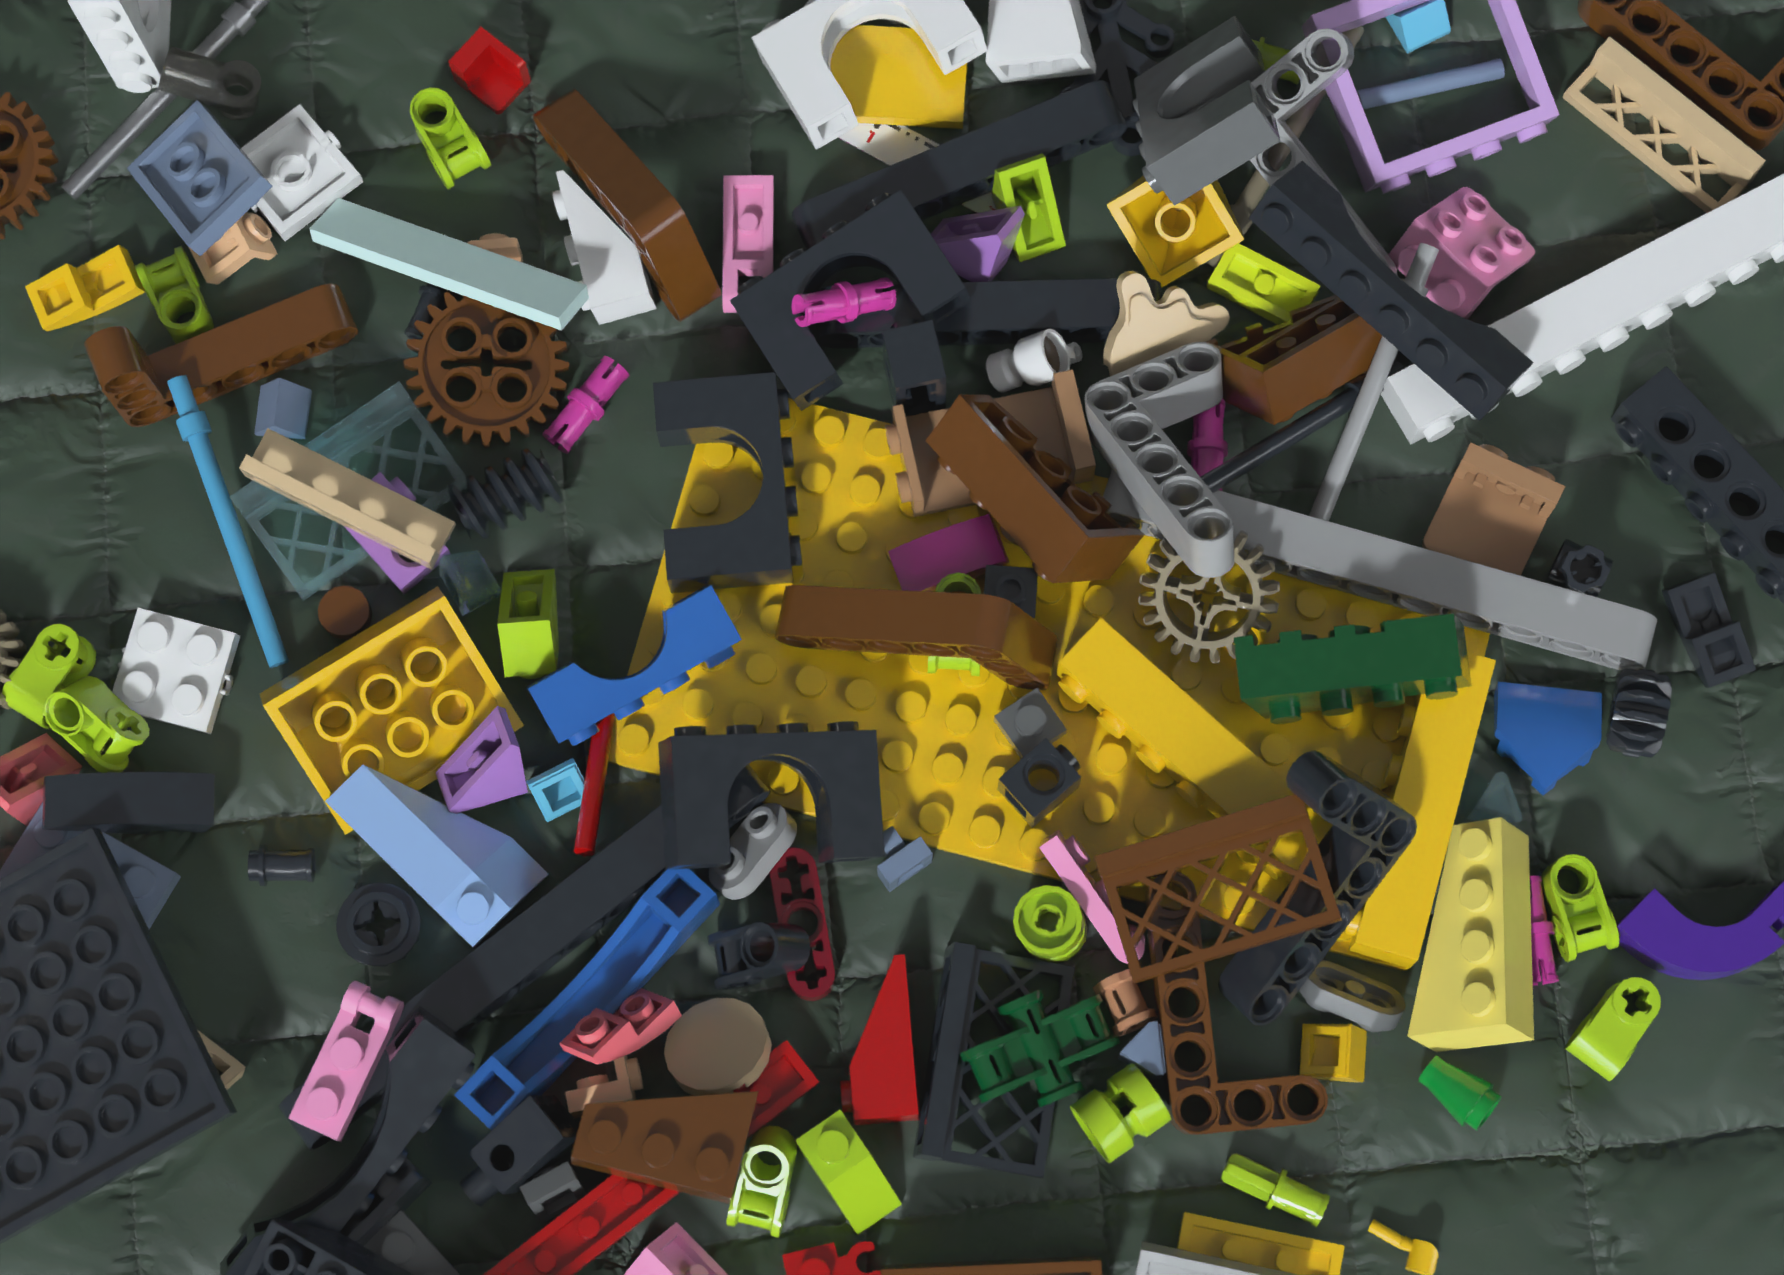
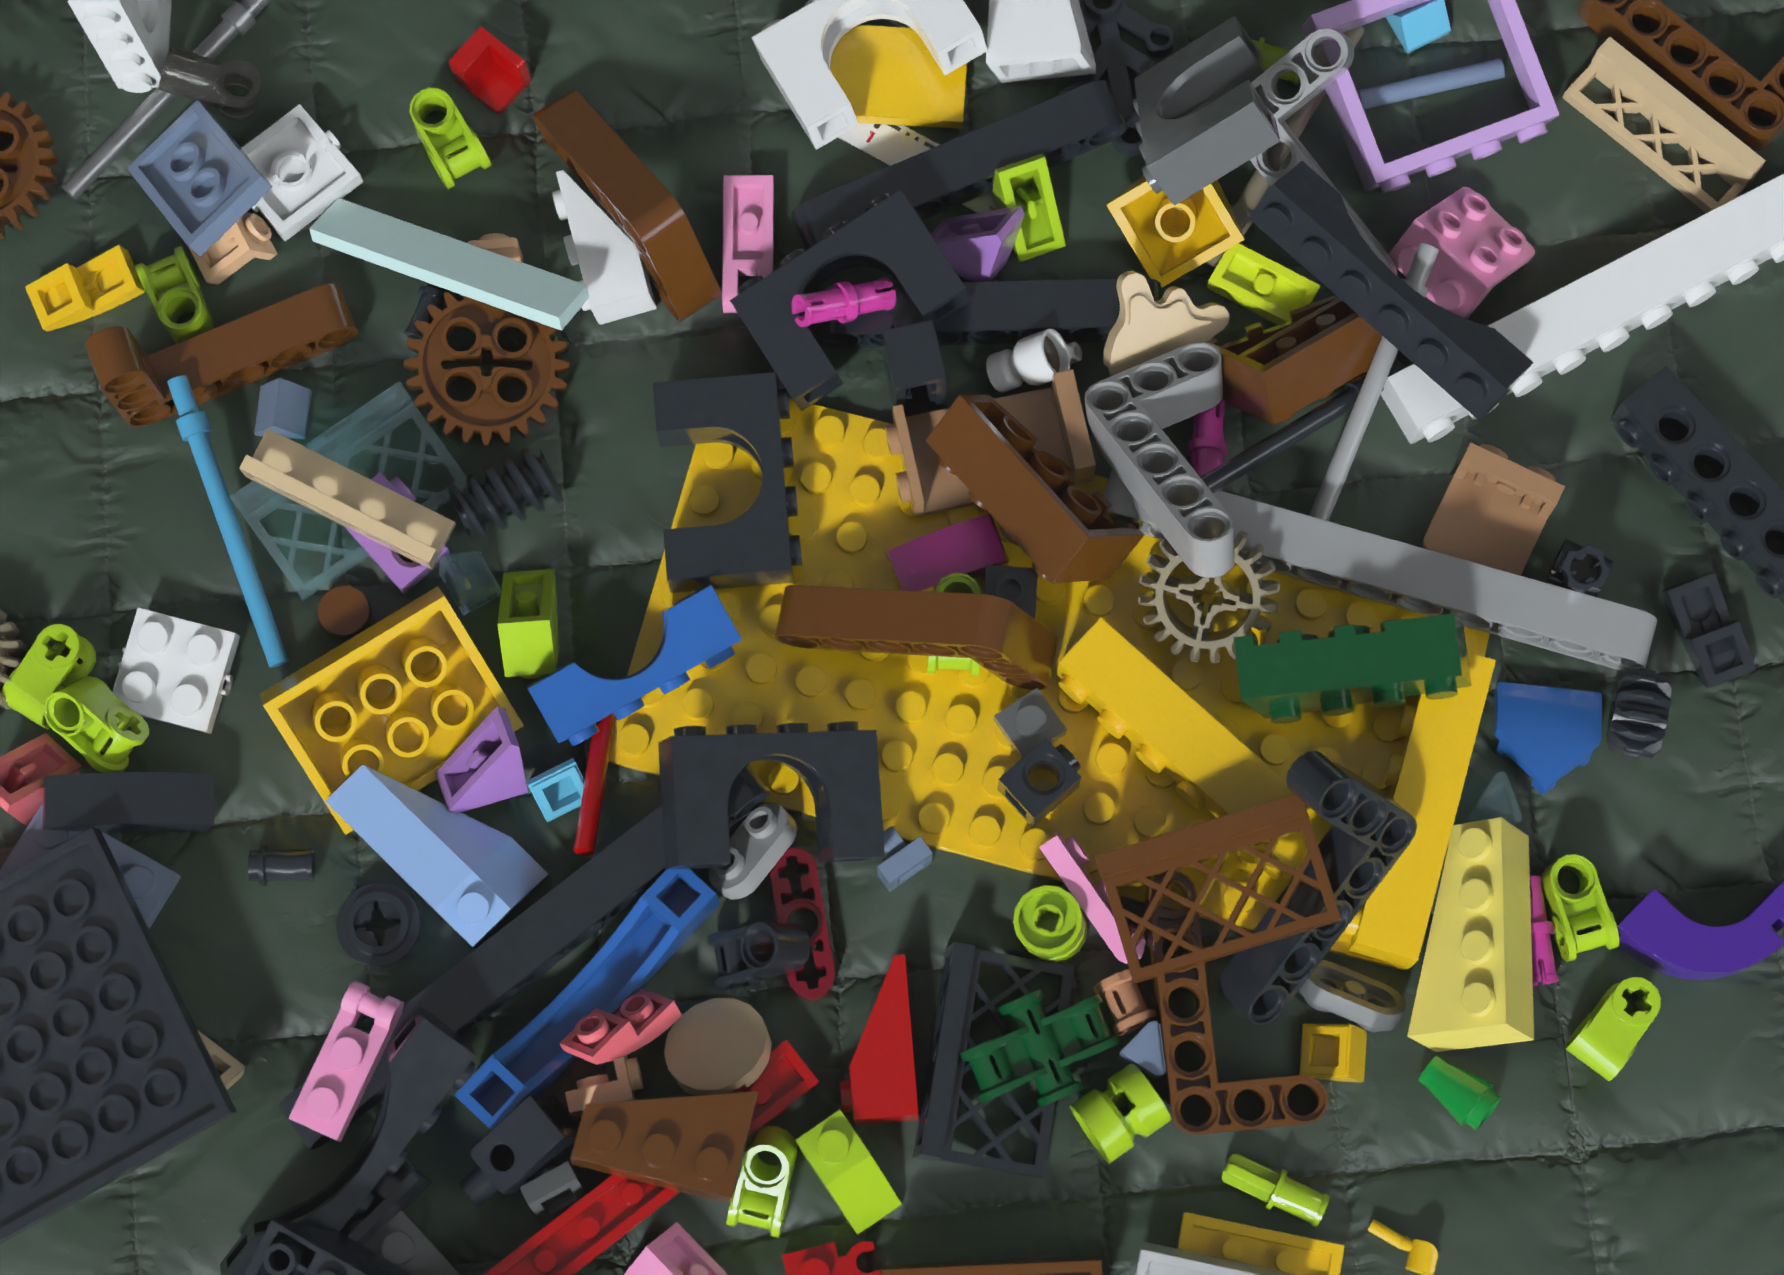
dark pink pin [542,356,630,454] -> none

